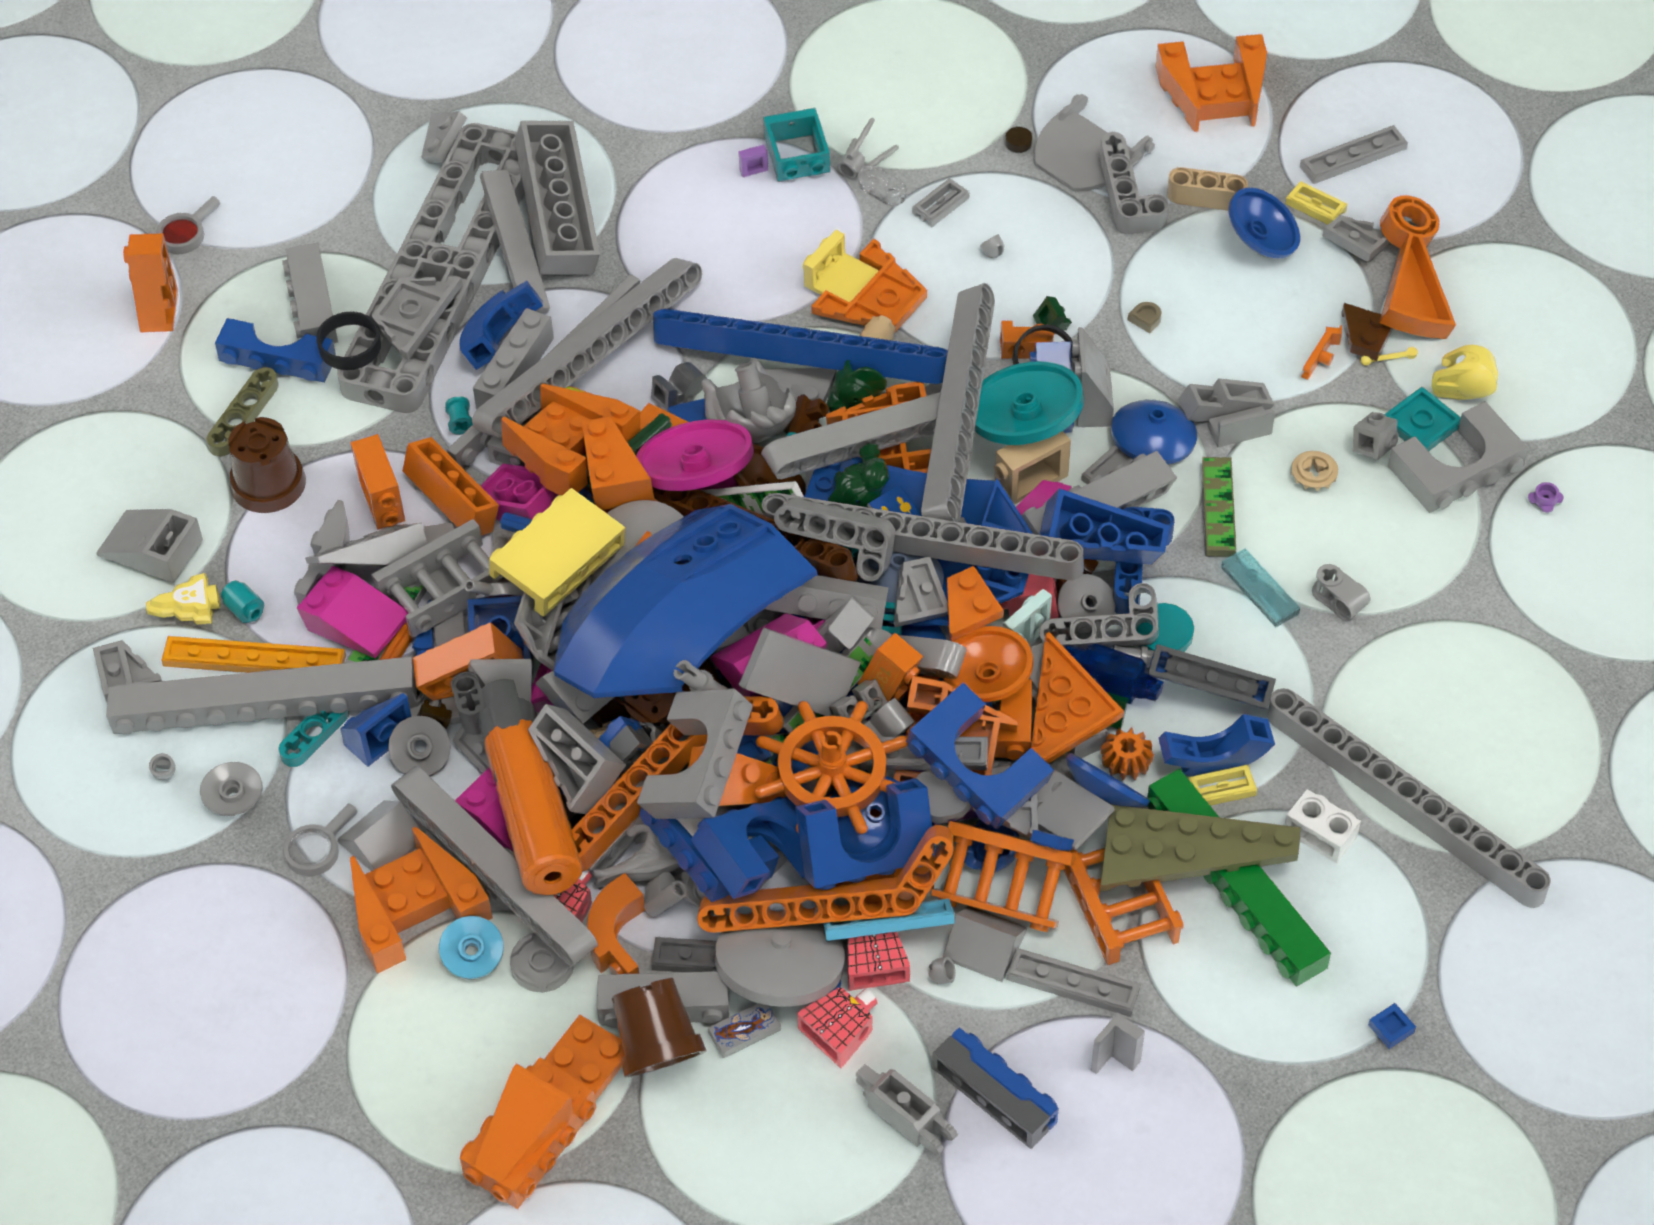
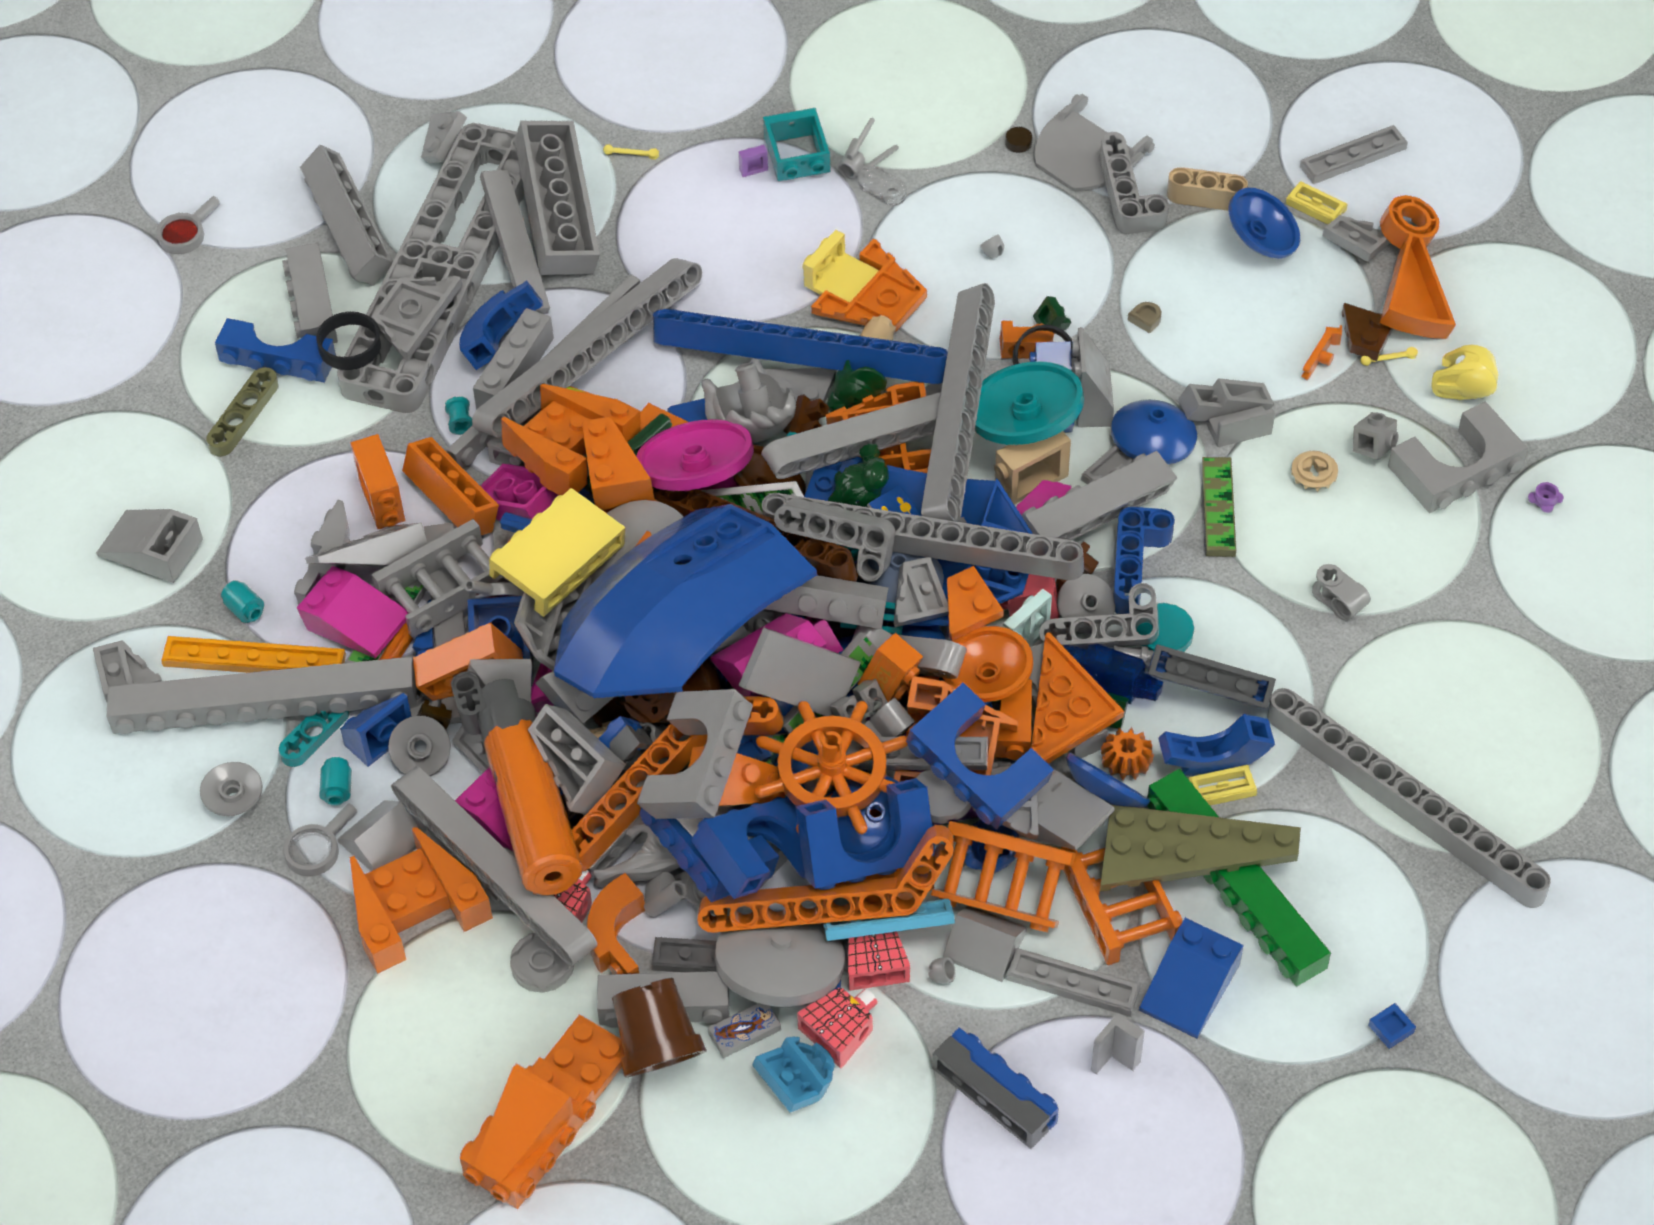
orange wedge [123,233,178,332] -> none
light yellow rock [146,573,220,625] -> none
light grey hinge [149,753,176,780] -> none
reddish brown piece [228,417,306,513] -> none
medium azure dish [439,916,504,979] -> none
flat silver leg [651,362,707,412] -> none
light grey pin [674,660,727,691] -> none
light grey slope [816,596,874,653] -> none
light grey hinge [856,1064,958,1155] -> none
light grey tile [912,178,969,227] -> none
blue tile [1031,830,1074,851] -> none
blue wedge [1040,488,1170,565] -> none
orange wedge [1156,34,1267,132] -> none
clear light blue tile [1221,548,1300,628] -> none
white brick [1285,789,1361,863] -> none
teal tile [1384,387,1461,451] -> none
none -> light grey brick [300,145,393,286]
none -> teal brick [319,757,352,805]
none -> light yellow hinge [603,144,659,160]
none -> dark azure slope [752,1037,835,1113]
none -> blue slope [1139,917,1244,1039]

